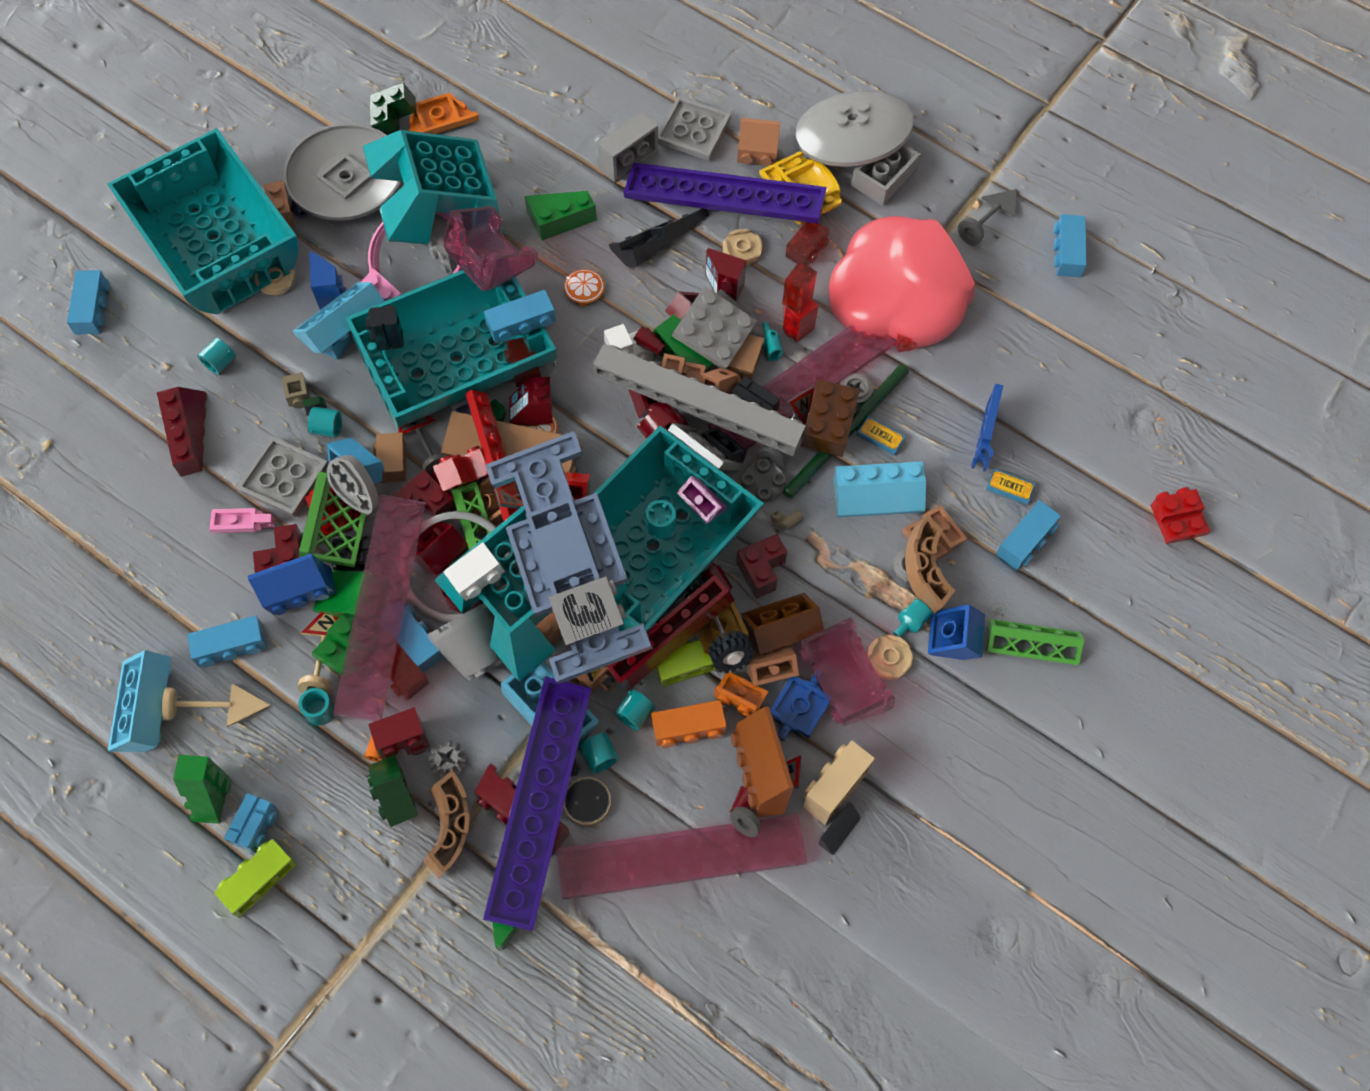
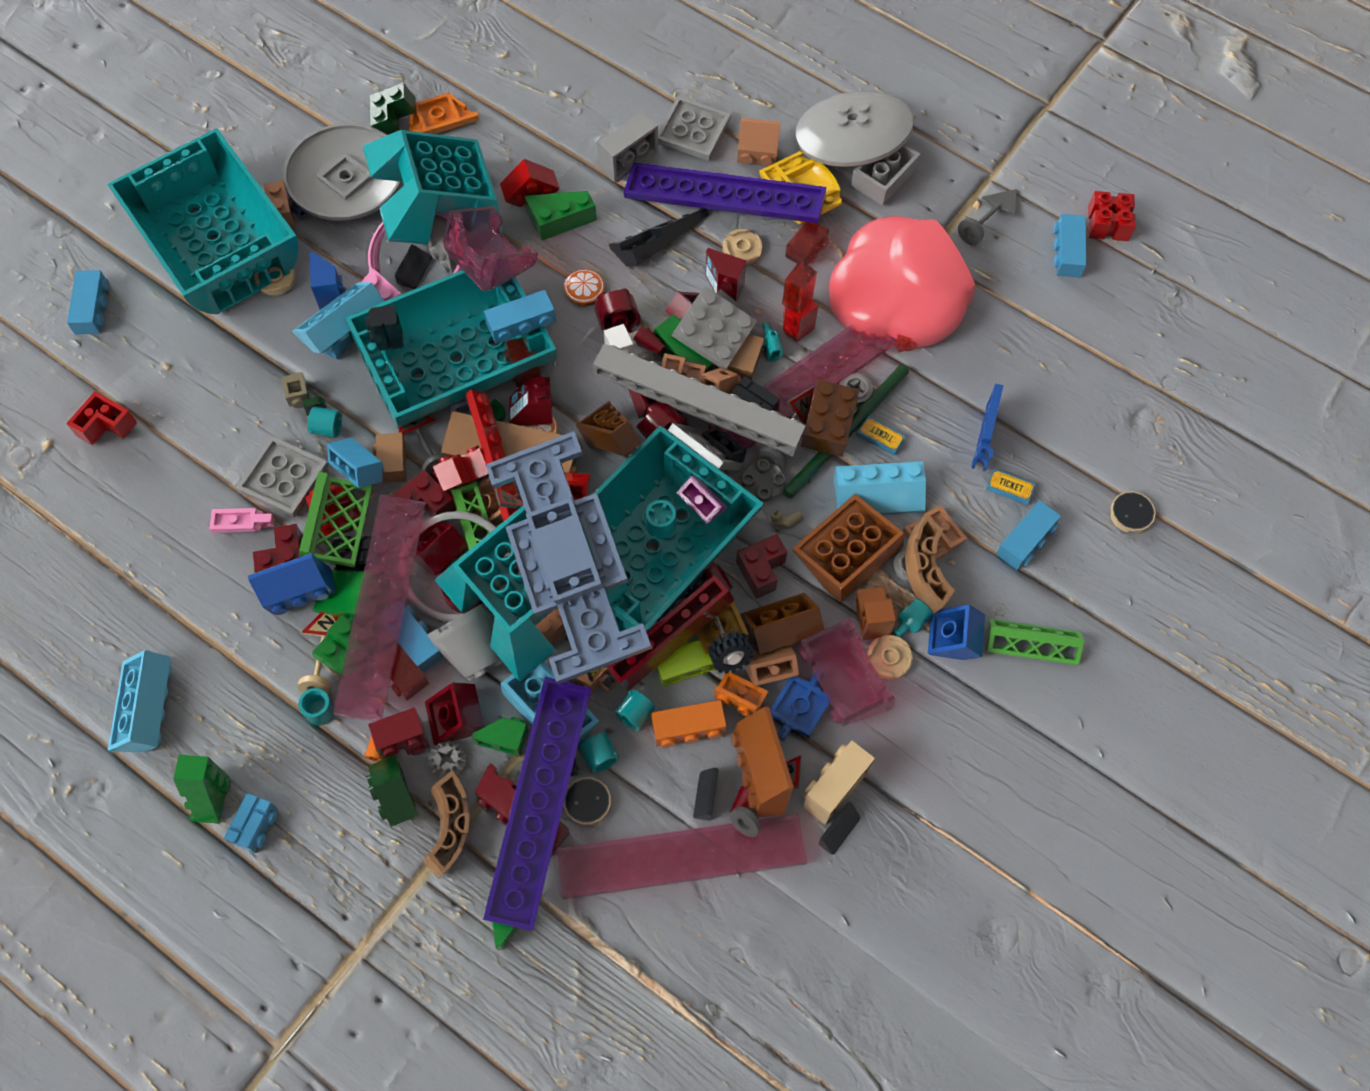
dark red wedge [157,387,207,477] -> none
tan piece [162,684,270,727] -> none
dark azure brick [187,615,267,667] -> none
teal piece [197,337,236,375] -> none
lime brick [214,839,297,918] -> none
light grey piece [327,455,380,514] -> none
white piece [443,543,505,601] -> none
light grey panel [548,576,626,646] -> none
red plate [1150,487,1210,544] -> none
none -> red brick [66,391,137,446]
none -> black slope [395,244,432,289]
none -> dark red slope [425,682,485,745]
none -> green slope [472,717,528,757]
none -> red brick [500,159,560,208]
none -> reddish brown wedge [576,401,641,456]
none -> dark red brick [594,288,641,334]
none -> black slope [693,768,719,821]
none -> dark orange slope [792,494,904,602]
none -> dark orange brick [854,587,898,640]
none -> red brick [1088,191,1136,241]
none -> black tile [1110,491,1156,533]

